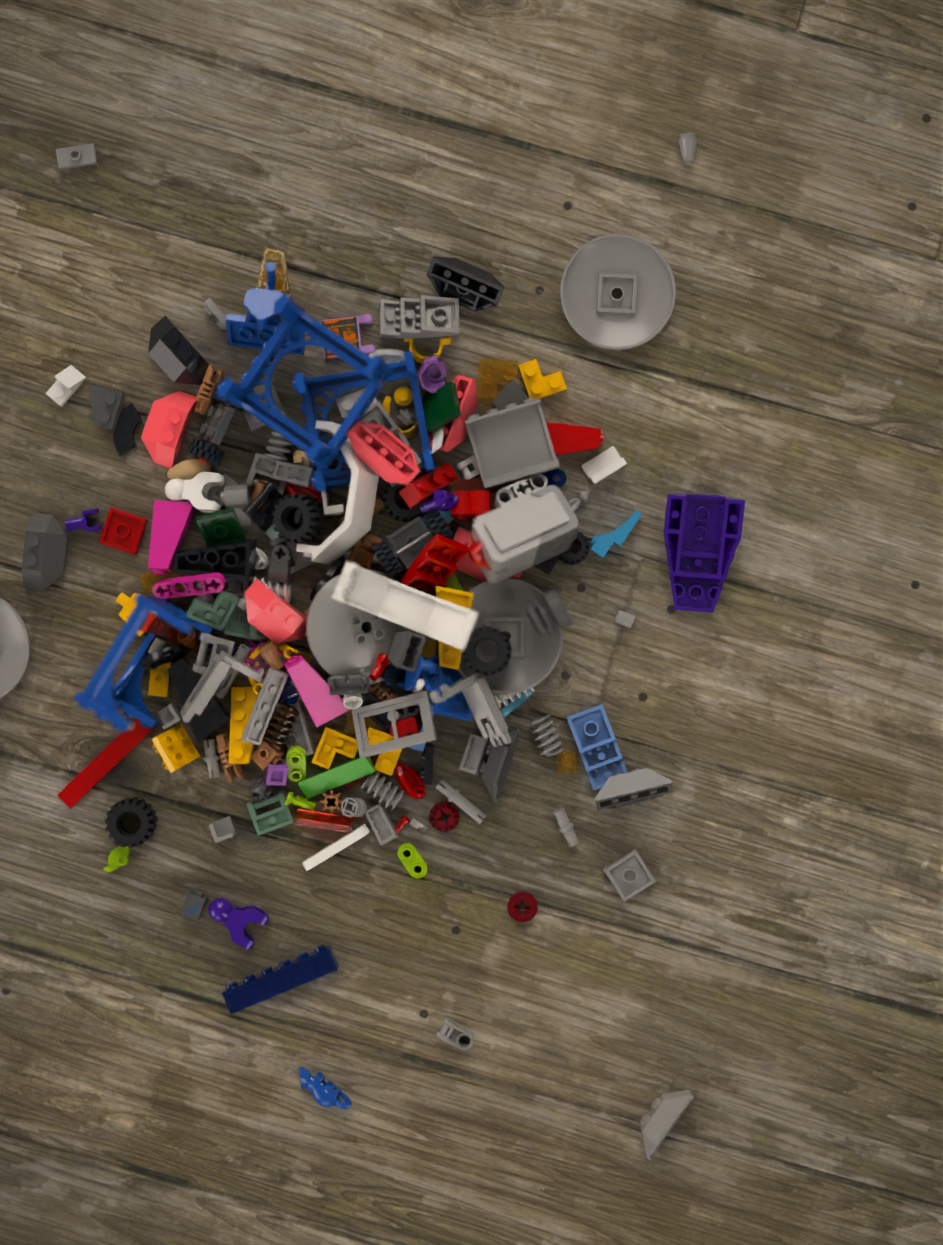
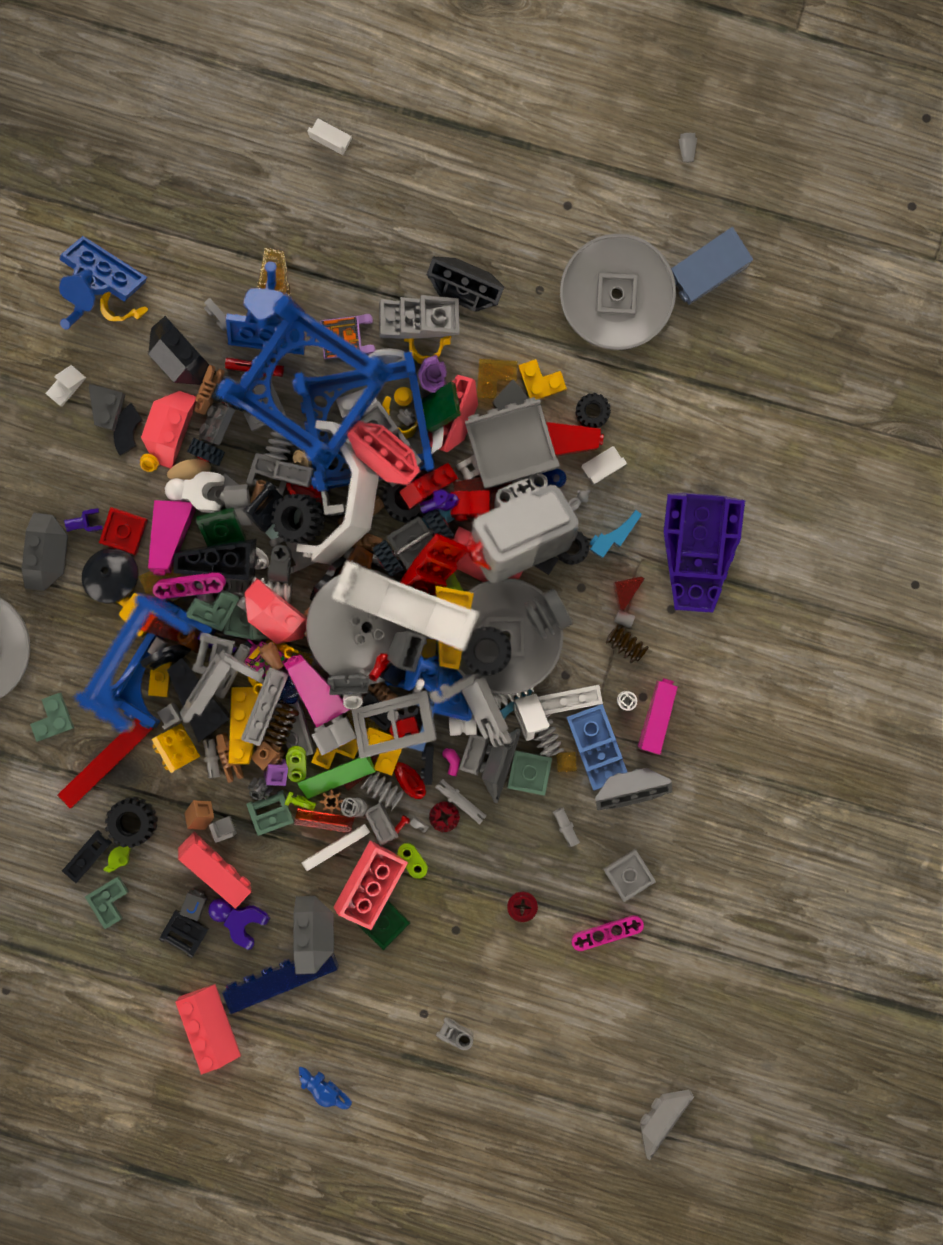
light grey plate [56,143,98,170] -> none
none -> sand green plate [30,693,74,742]
none -> blue plate [59,236,147,330]
none -> black plate [62,830,112,883]
none -> black dish [81,548,139,604]
none -> sand green plate [85,876,129,929]
none -> yellow helmet [100,291,148,321]
none -> yellow plate [140,454,159,472]
none -> black plate [159,909,209,958]
none -> coral slope [175,984,241,1075]
none -> coral wedge [178,831,251,909]
none -> medium nougat panel [185,800,214,830]
none -> red pin [225,357,284,377]
none -> dark grey wedge [293,896,334,975]
none -> white panel [307,119,352,155]
none -> light grey brick [312,715,356,755]
none -> coral slope [333,841,408,930]
none -> dark green tile [357,900,410,951]
none -> dark pink arm [442,748,460,776]
none -> white wheel [449,714,477,736]
none -> sand green plate [507,750,552,796]
none -> white panel [513,694,549,741]
none -> white plate [538,685,603,715]
none -> dark pink beam [571,915,644,951]
none -> black tyre [575,393,611,428]
none -> dark brown piece [606,623,649,663]
none -> clear red slope [613,577,645,611]
none -> white wheel [617,691,637,711]
none -> dark pink slope [637,678,678,754]
none -> sand blue slope [671,227,753,305]

